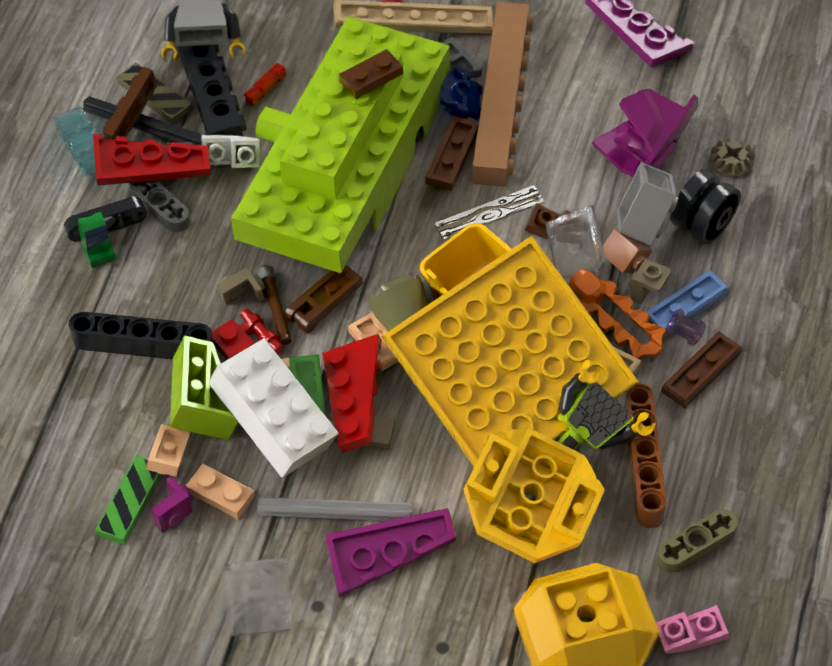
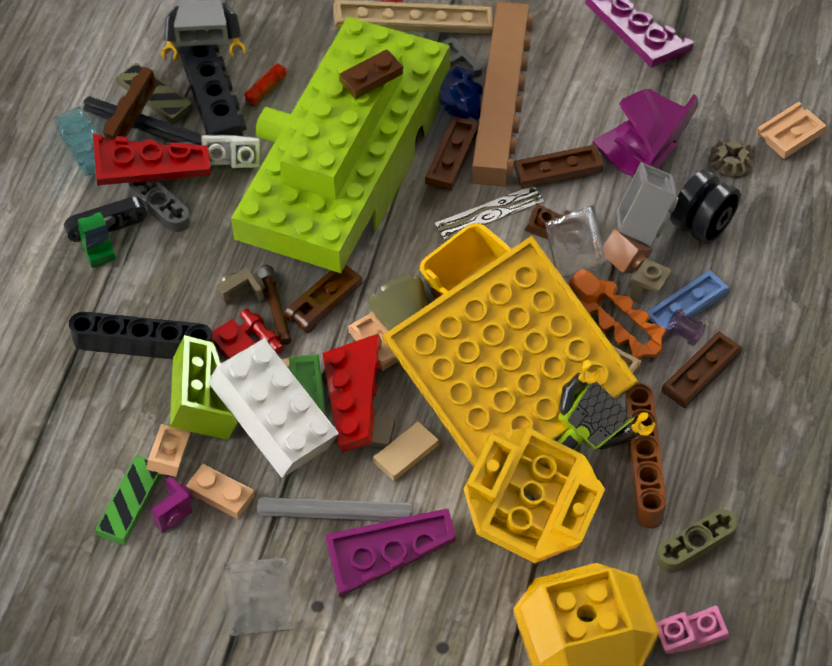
none -> tan tile [373,422,439,482]
none -> reddish brown plate [514,144,604,189]
none -> light nougat plate [756,102,827,159]

